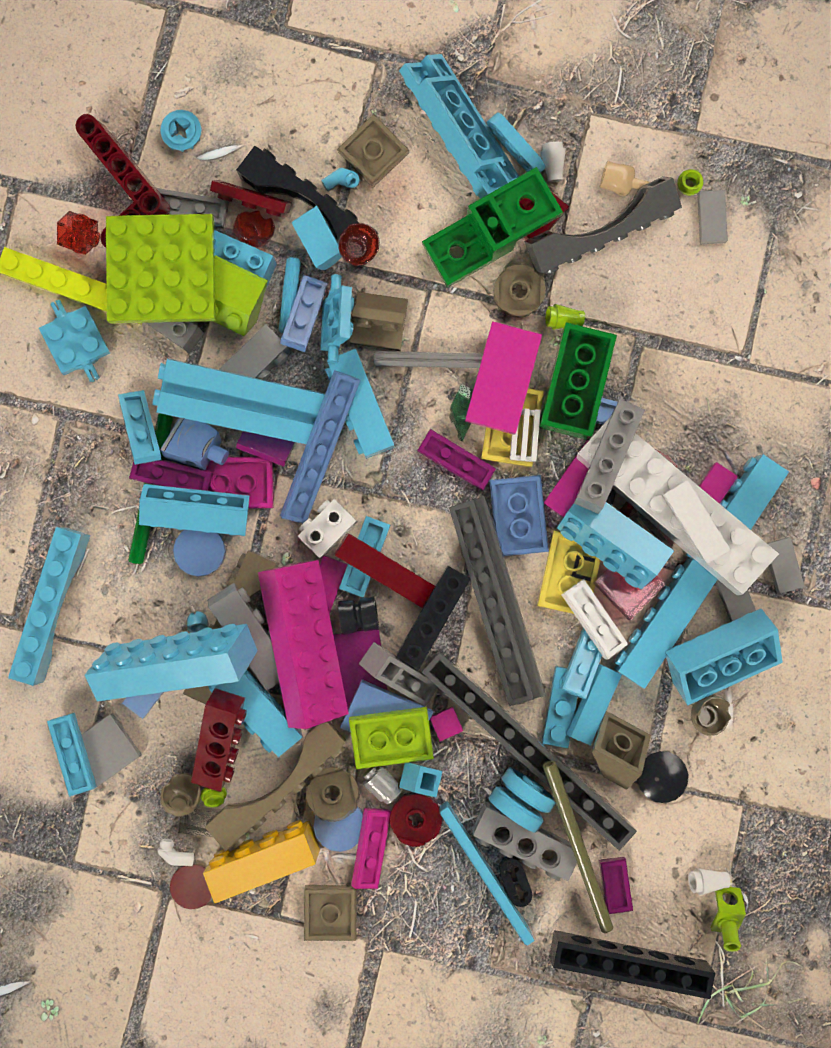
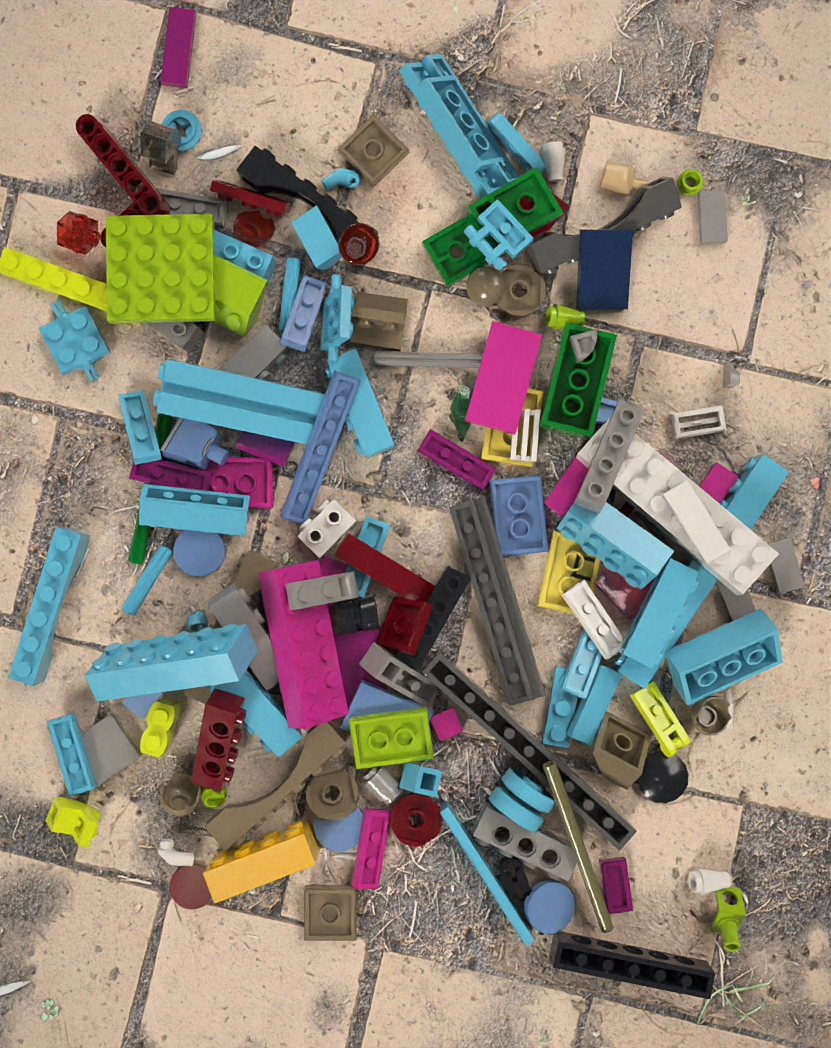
none -> neon yellow brick [45,796,101,847]
none -> medium azure axle [122,545,173,615]
none -> clear smoke brick [140,121,182,175]
none -> neon yellow brick [140,697,181,757]
none -> magenta tile [161,7,197,88]
none -> light grey plate [285,571,359,611]
none -> dark red tile [376,597,433,655]
none -> medium azure plate [464,199,534,272]
none -> dark tan hair [466,267,505,307]
none -> medium blue tile [524,879,575,934]
none -> light grey tile [570,329,597,363]
none -> dark blue tile [576,229,633,310]
none -> medium azure brick [619,558,700,669]
none -> neon yellow plate [630,681,690,758]
none -> white tile [670,405,727,440]
none -> light grey tile [723,362,740,388]

